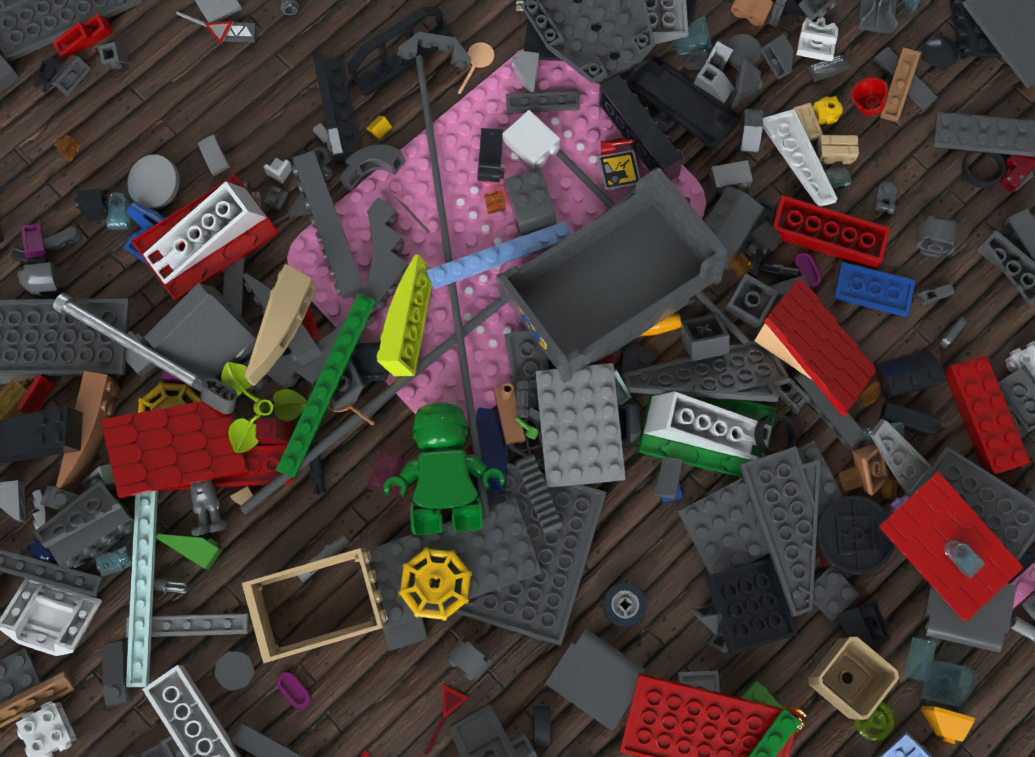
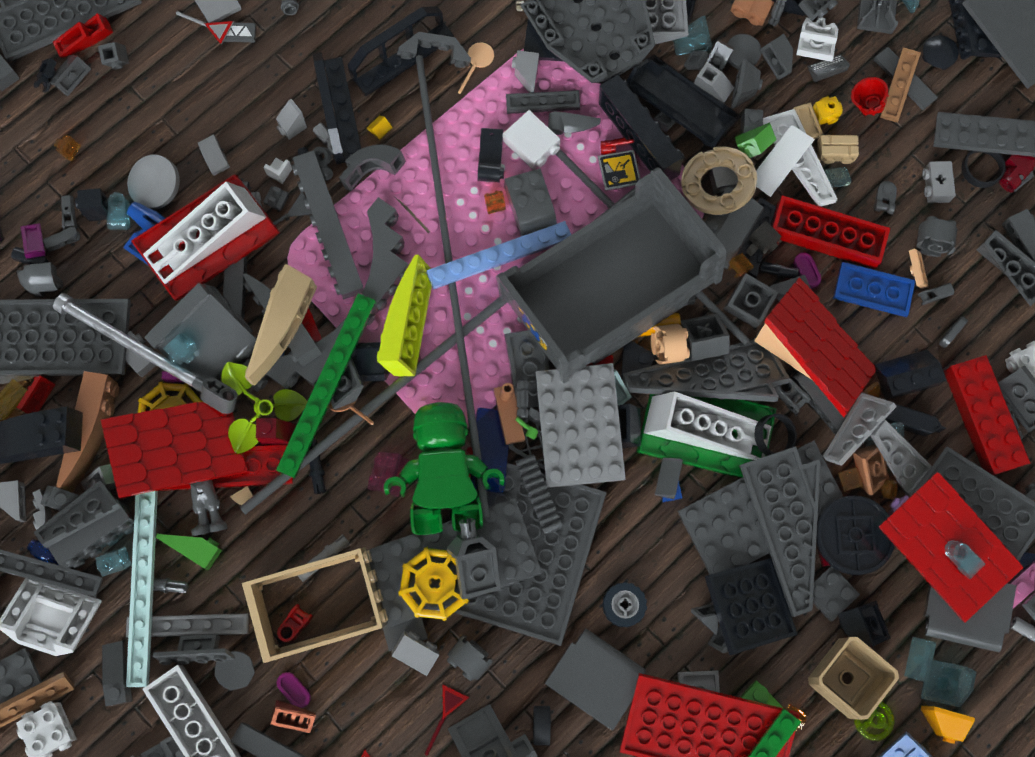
none -> dark grey bar [61,195,77,230]
none -> dark grey bracket [153,634,235,665]
none -> clear light blue brick [163,333,198,365]
none -> copper slope [270,700,316,733]
none -> light grey slope [276,99,307,140]
none -> red piece [277,604,313,643]
none -> light grey brick [392,631,439,676]
none -> dark grey plate [447,518,501,599]
none -> dark grey piece [548,111,601,135]
none -> light nougat brick [651,324,690,365]
none -> tan plate [681,147,757,215]
none -> bright green slope [735,122,777,158]
none -> white sticker [756,125,815,197]
none -> light grey wing [823,393,897,466]
none -> light nougat plate [909,249,929,289]
none -> light grey brick [922,161,956,203]

